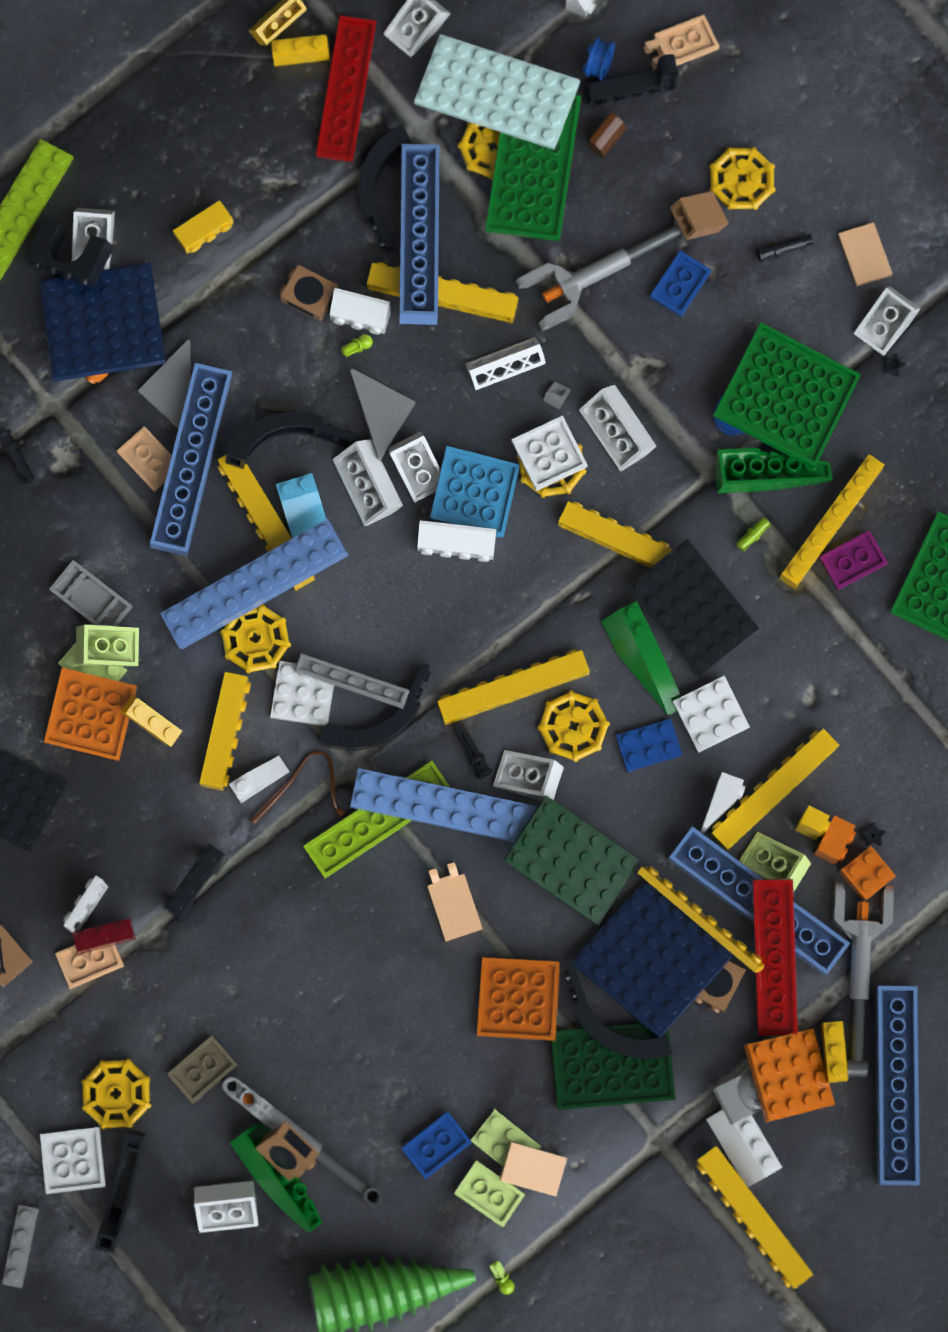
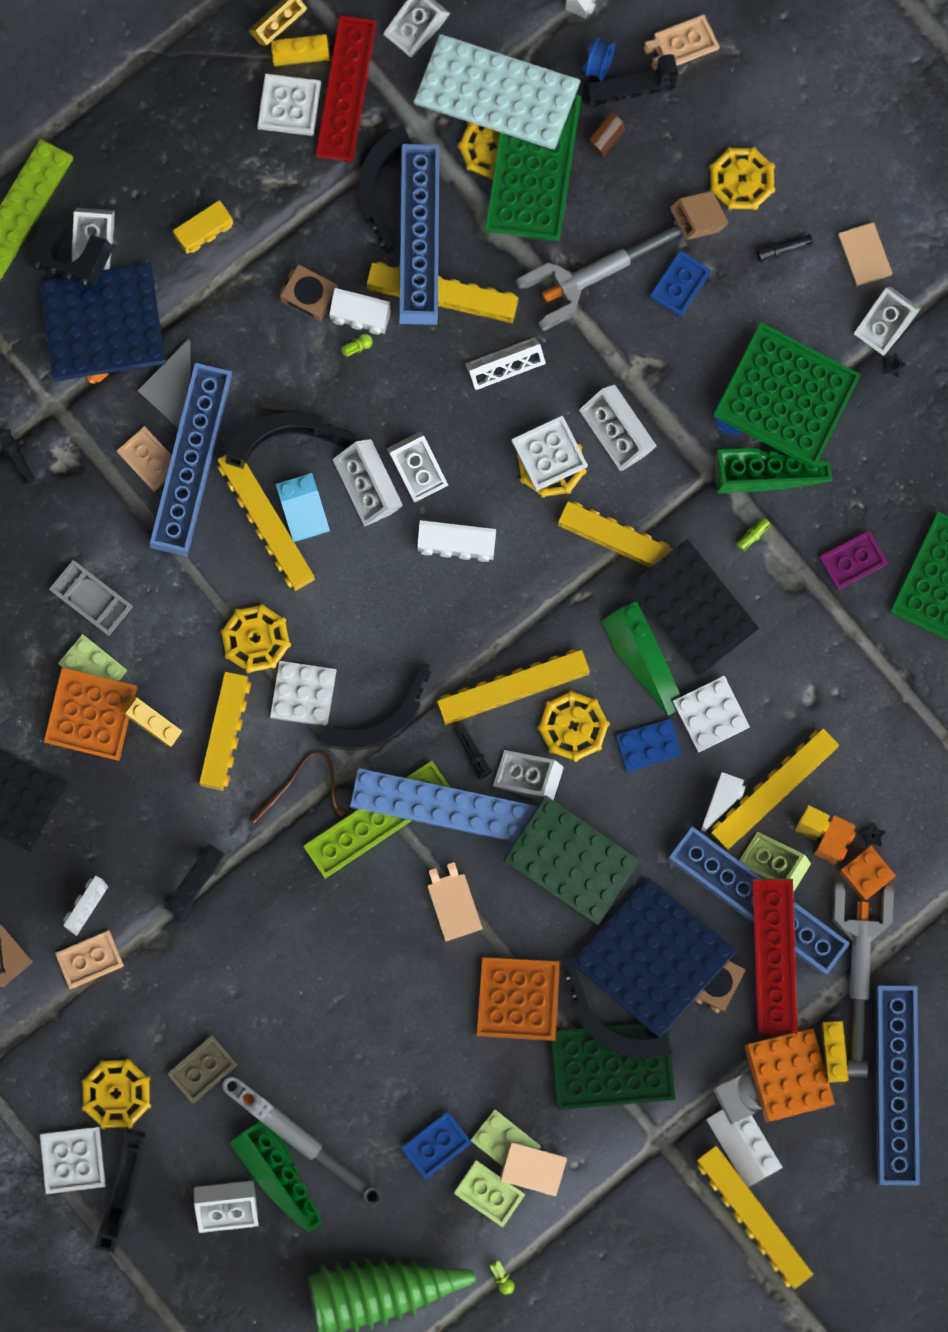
light grey plate [2,1205,39,1288] -> none
dark red brick [72,918,136,954] -> none
yellowish green slope [76,625,139,666] -> none
medium blue brick [160,519,349,649] -> none
white slope [229,756,289,803] -> none
medium nougat brick [255,1121,319,1181] -> none
light grey tile [294,653,409,709] -> none
light grey tile [350,369,415,461] -> none
dark azure plate [429,446,520,538] -> none
light grey slope [543,381,570,409] -> none
yellow plate [637,866,765,972] -> none
yellow brick [779,454,884,589] -> none
none -> white plate [258,74,321,136]

